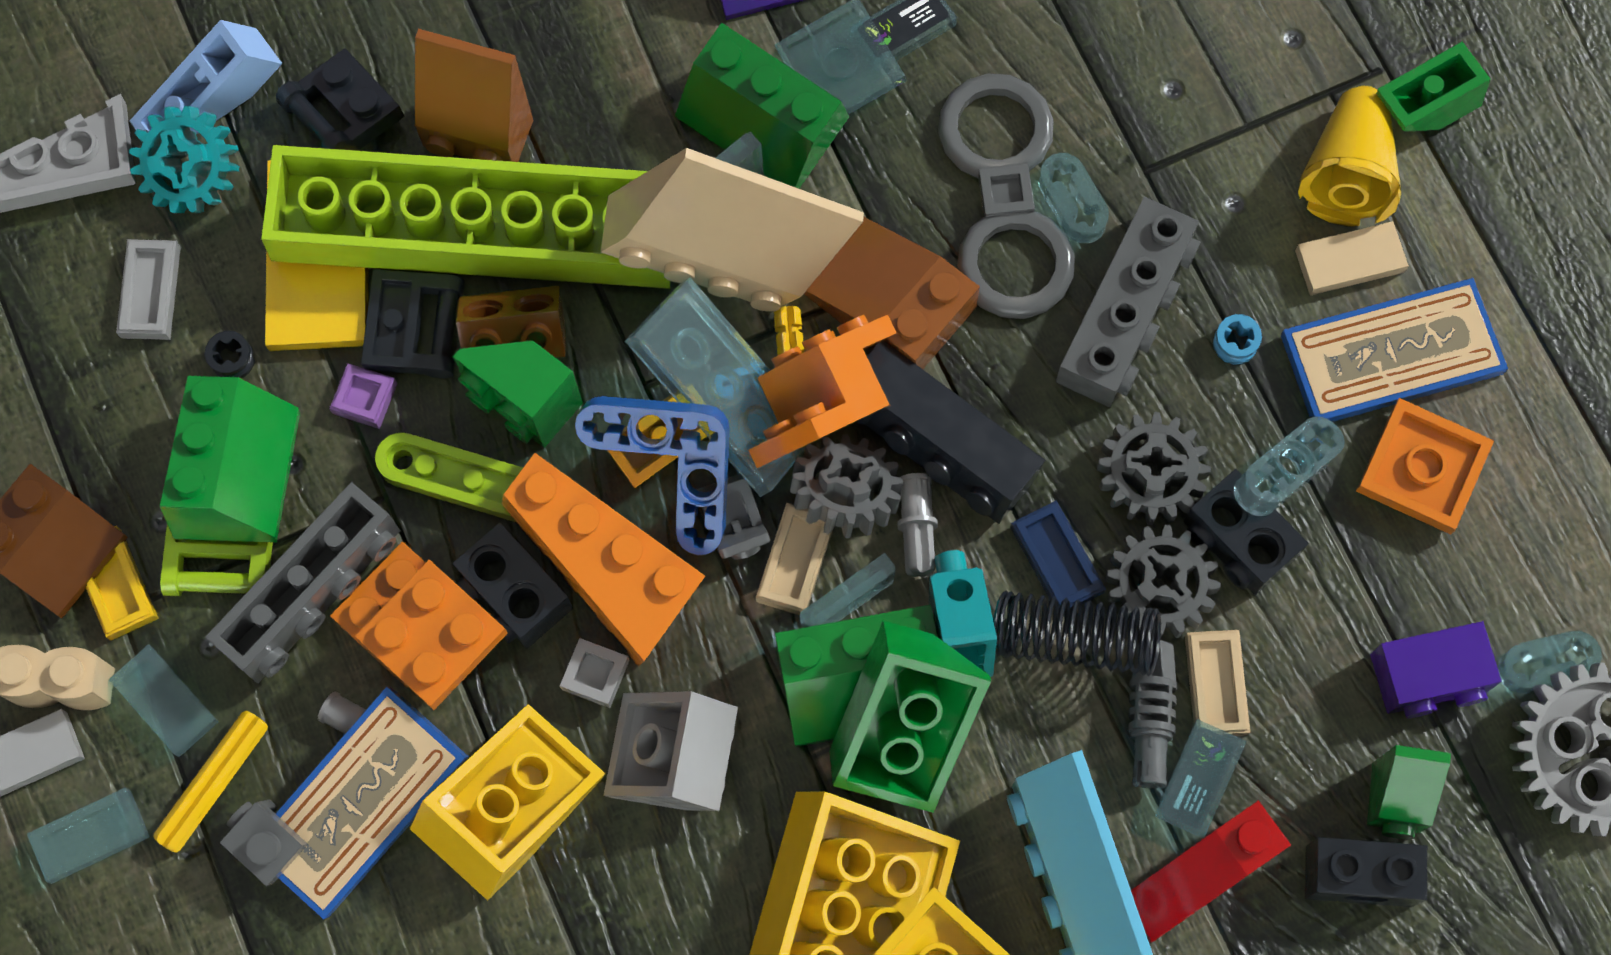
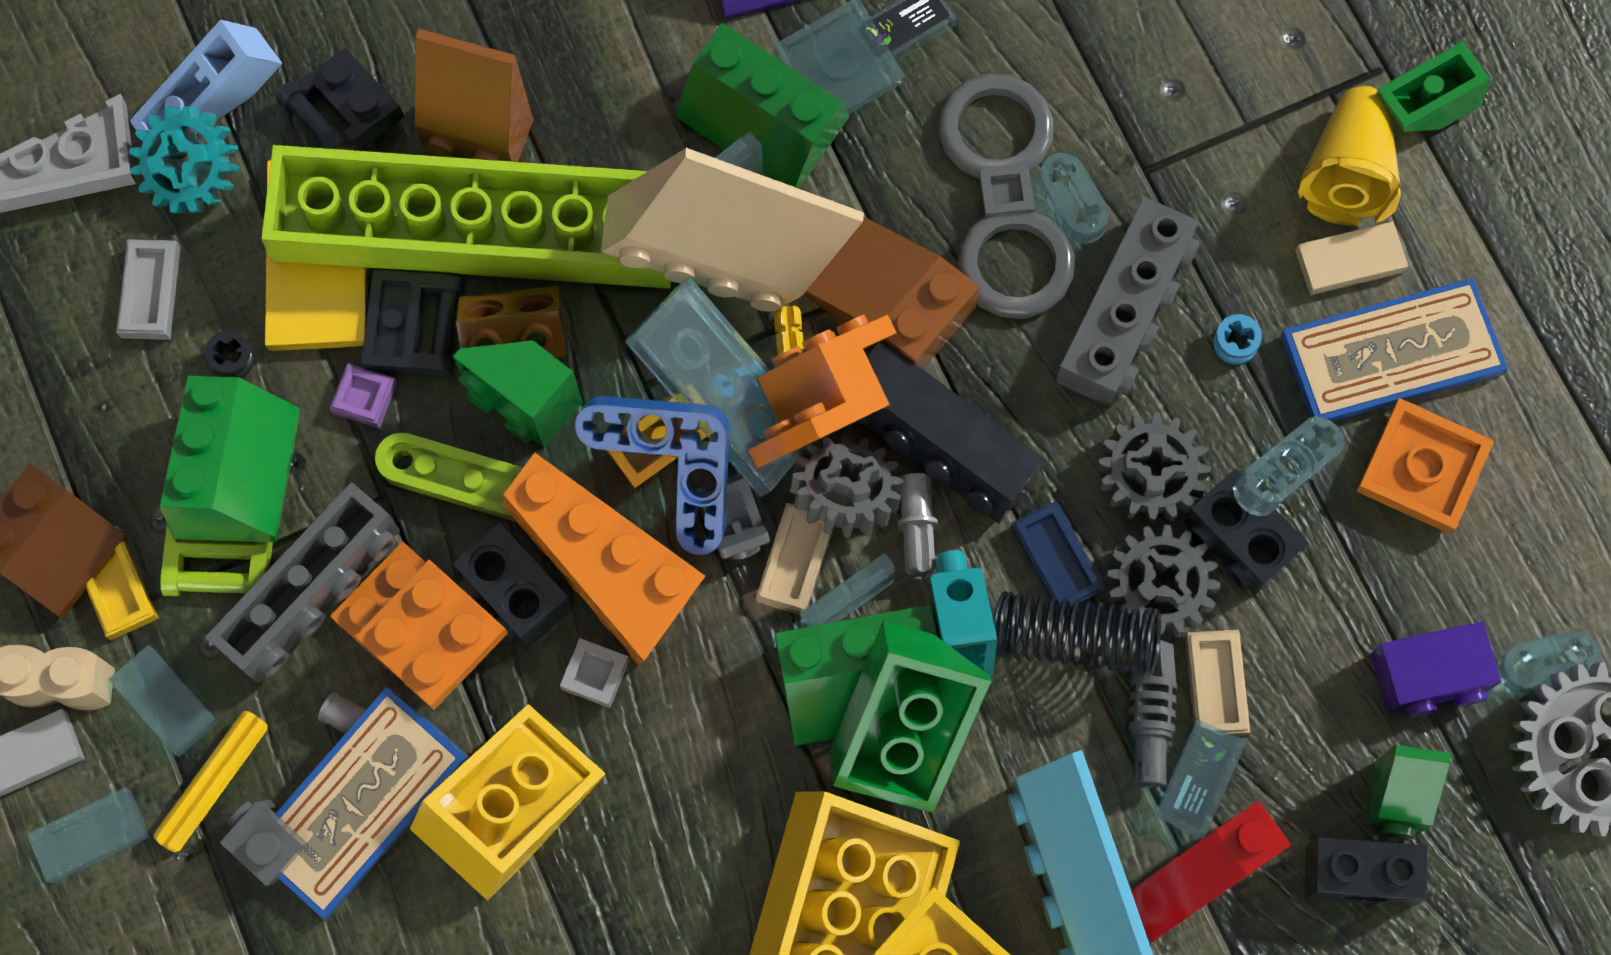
light grey slope [603,691,738,811] -> none

